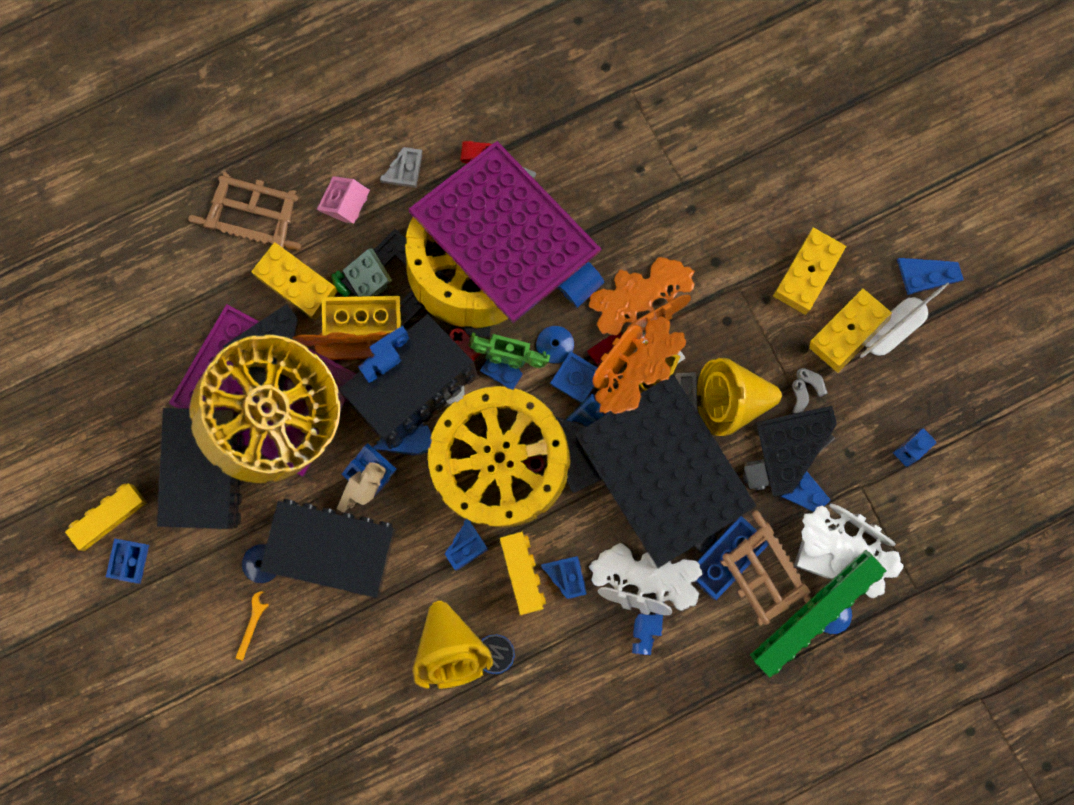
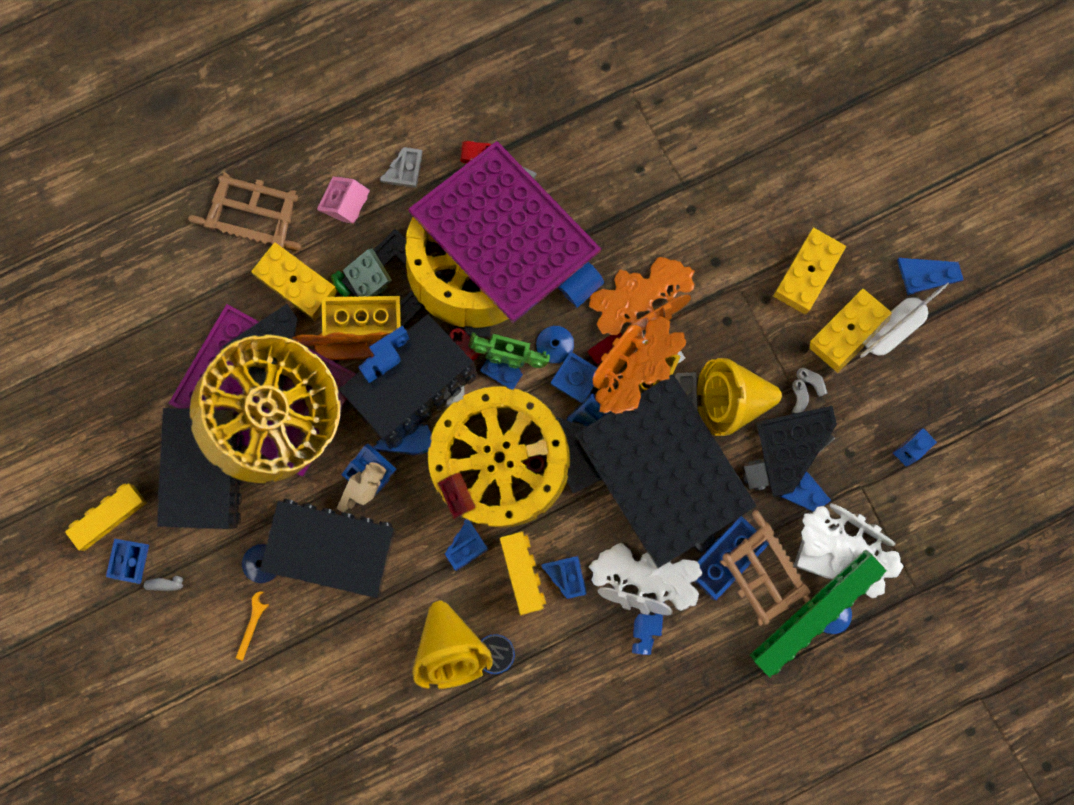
none -> light grey arm [144,576,183,591]
none -> dark red slope [438,473,476,519]

